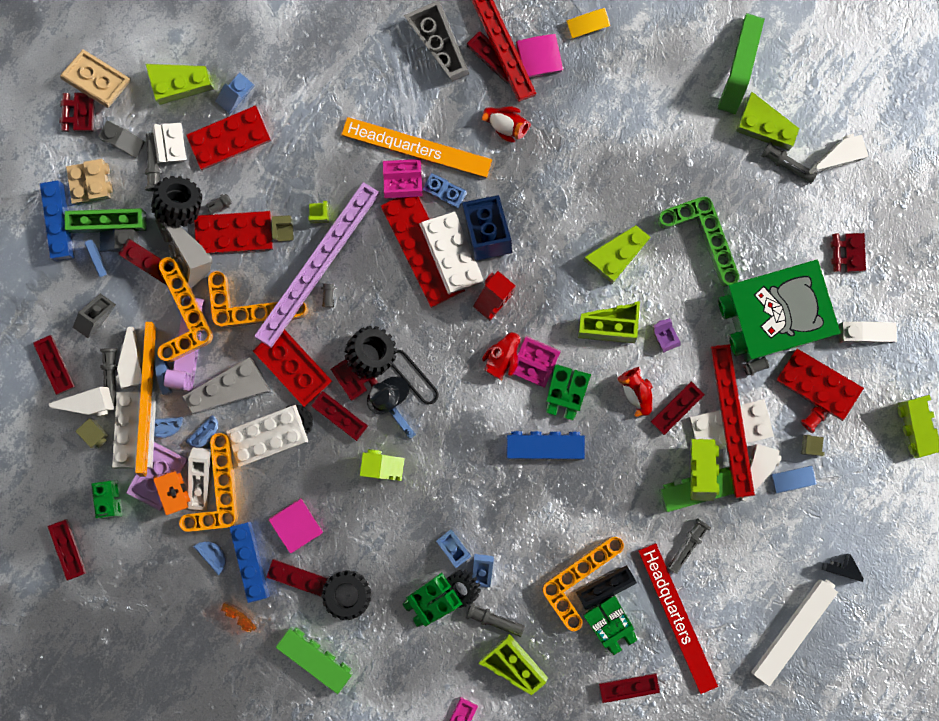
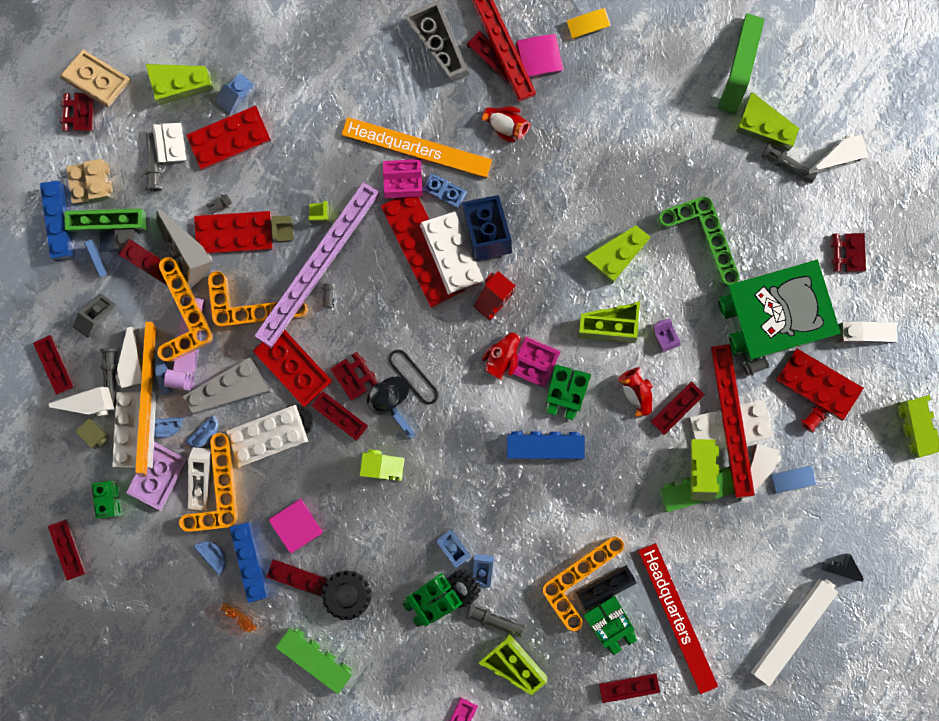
dark grey slope [98,120,145,158] -> none
black tyre [151,176,202,228] -> none
orange brick [153,469,190,515] -> none
black tyre [344,326,397,379] -> none
dark grey pin [667,518,711,574] -> none
olive panel [801,435,825,456] -> none

